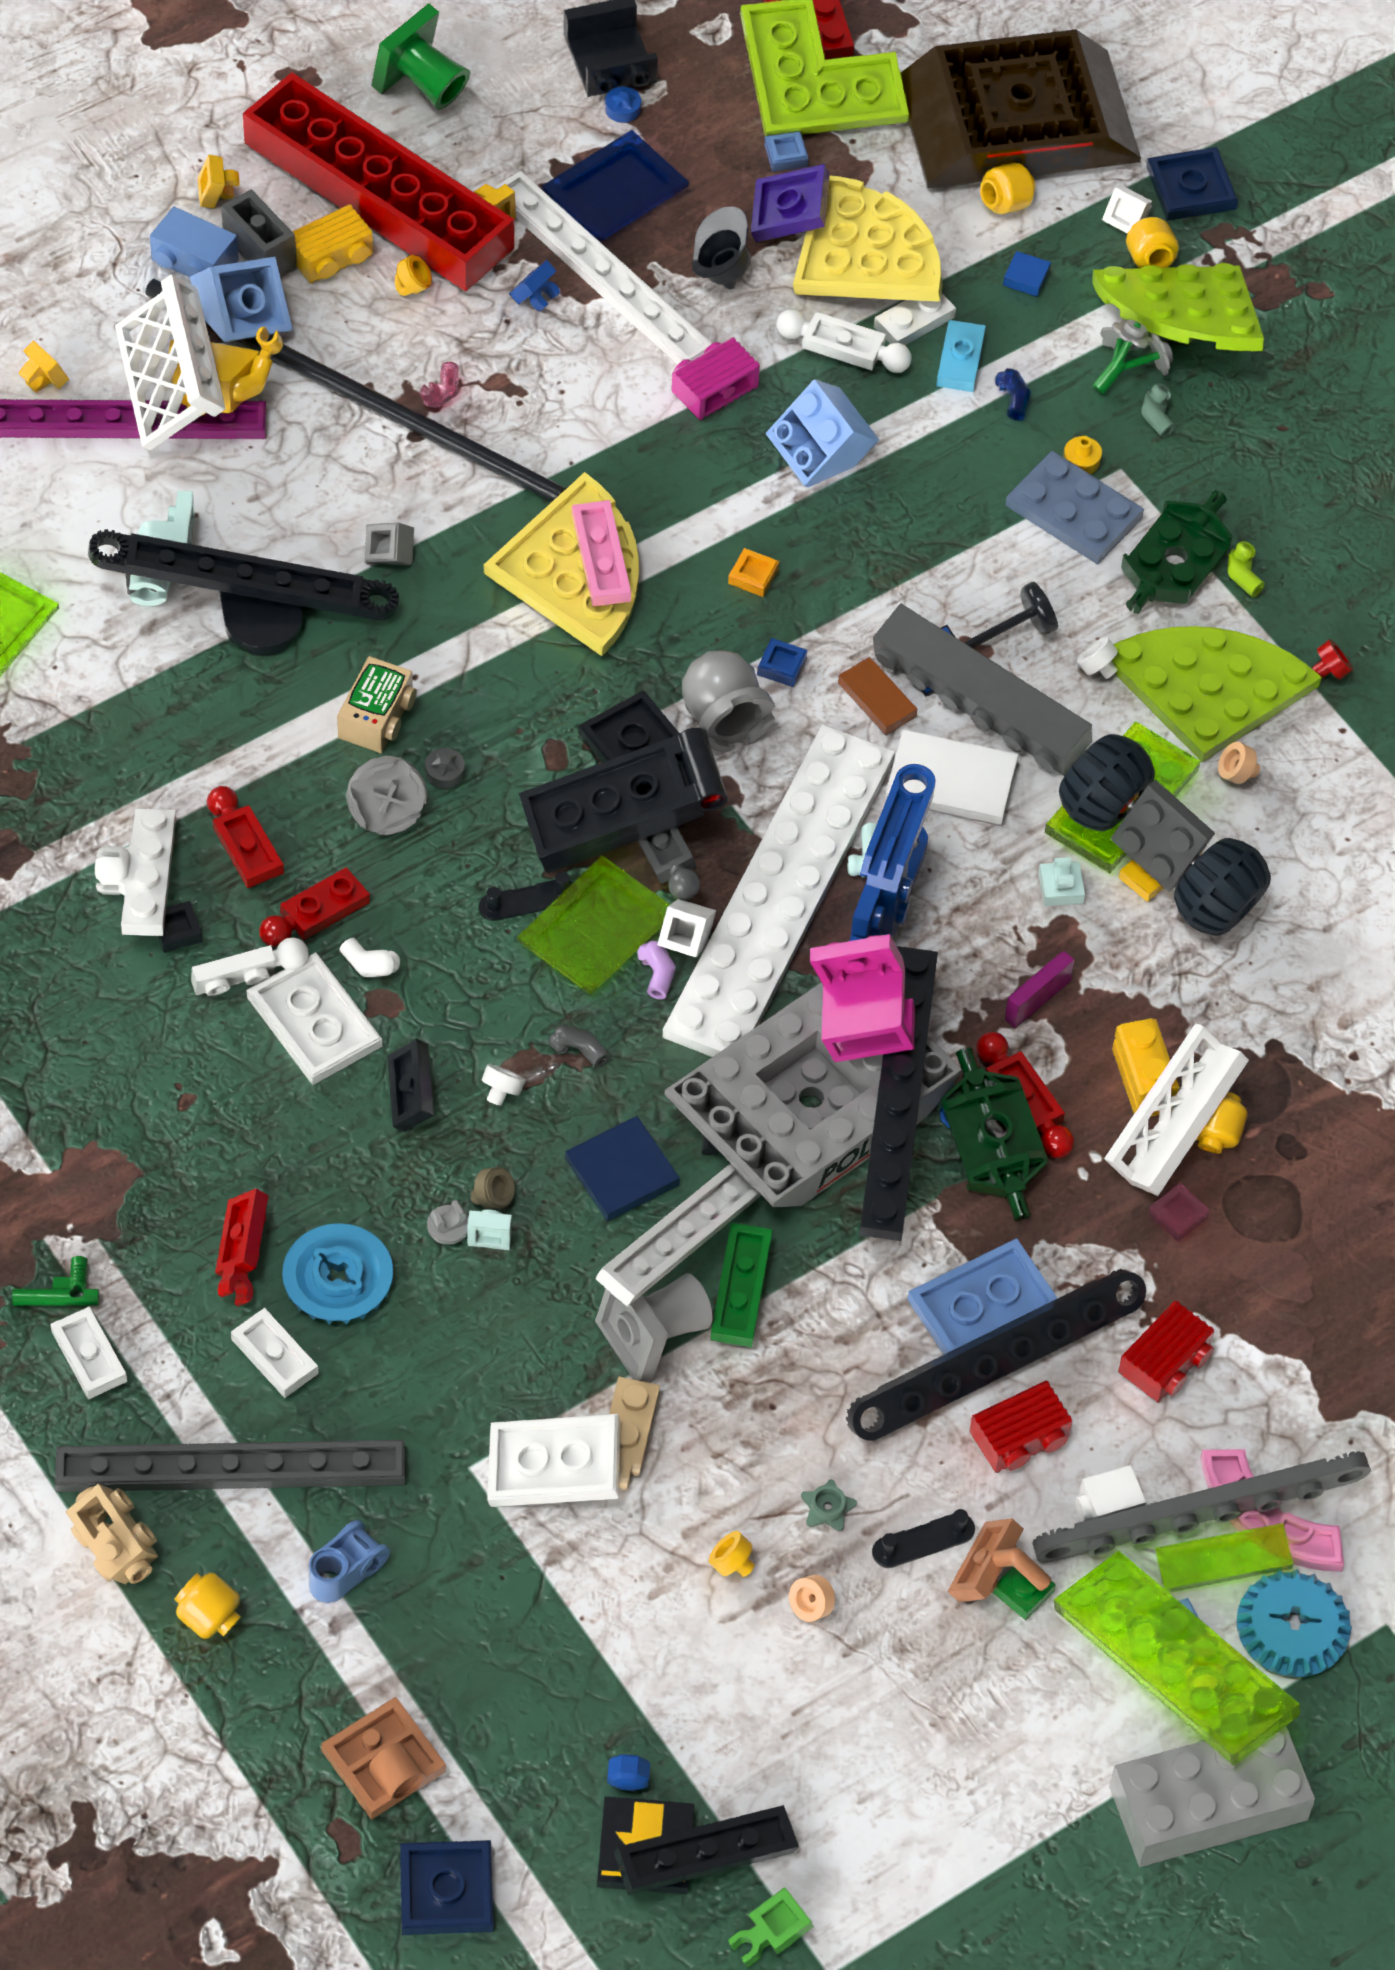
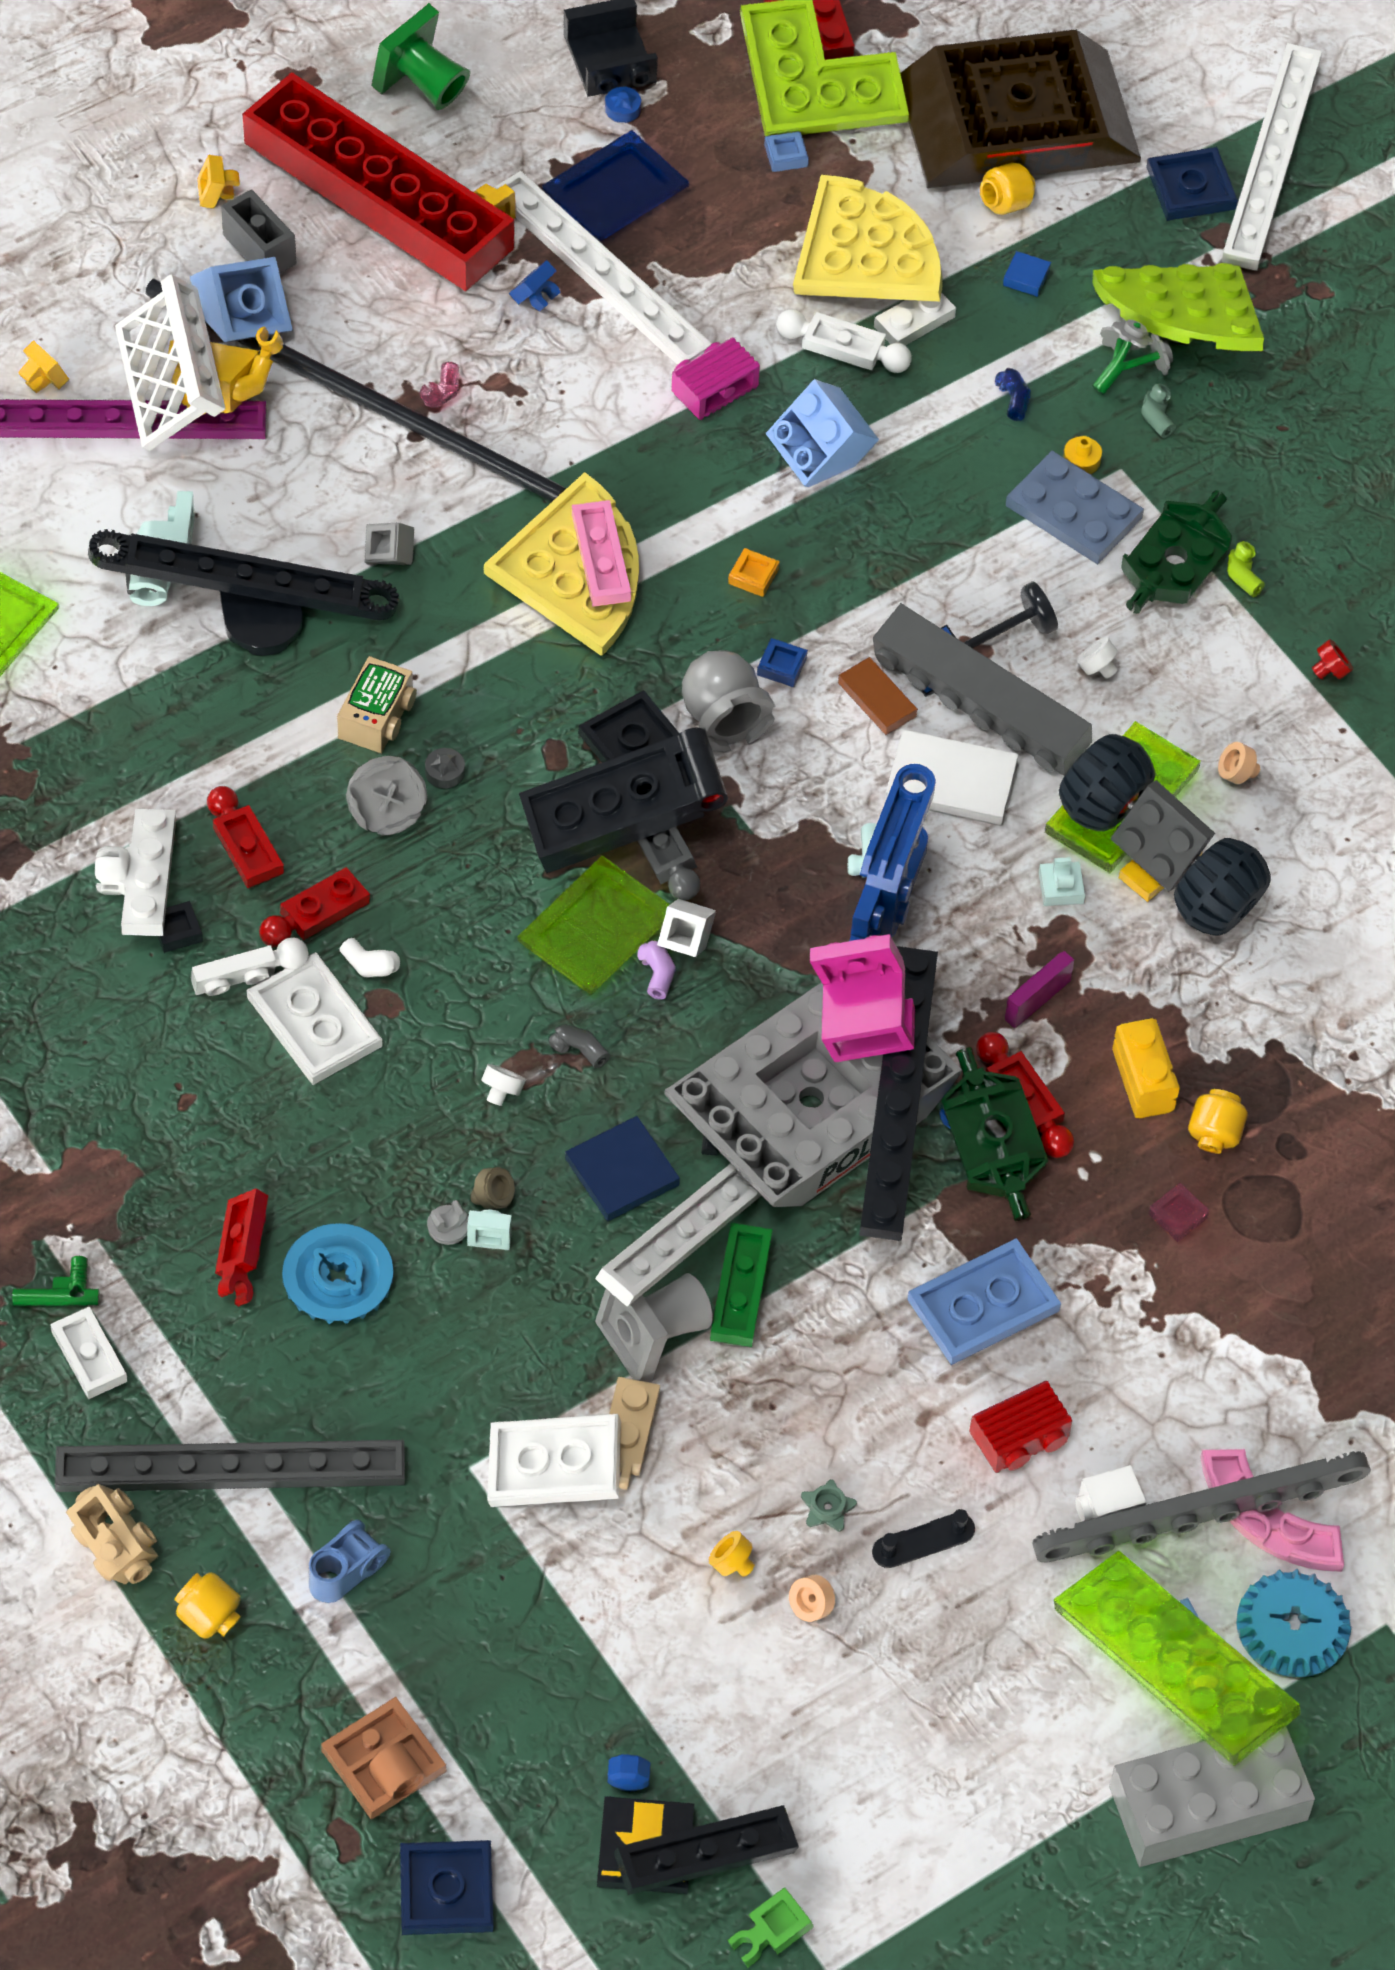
medium blue brick [150,206,239,278] -> none
white plate [231,1308,318,1398] -> none
yellow brick [292,204,373,284] -> none
black plate [387,1039,434,1132] -> none
yellow tile [394,255,432,296] -> none
black piece [479,872,577,921] -> none
white plate [662,724,895,1057] -> none
black piece [692,206,751,290] -> none
dark purple plate [751,164,830,242] -> none
black plate [846,1269,1146,1441] -> none
medium azure plate [936,320,986,392] -> none
nougat plate [947,1518,1051,1602] -> none
green plate [993,1566,1056,1621] -> none
white tile [1102,185,1152,233] -> none
white fence [1104,1023,1249,1196] -> none
lime plate [1111,626,1322,762] -> none
red brick [1118,1301,1215,1403] -> none
yellow head [1126,217,1179,268] -> none
clear neon green tile [1155,1523,1293,1593] -> none
none -> white plate [1221,43,1322,271]

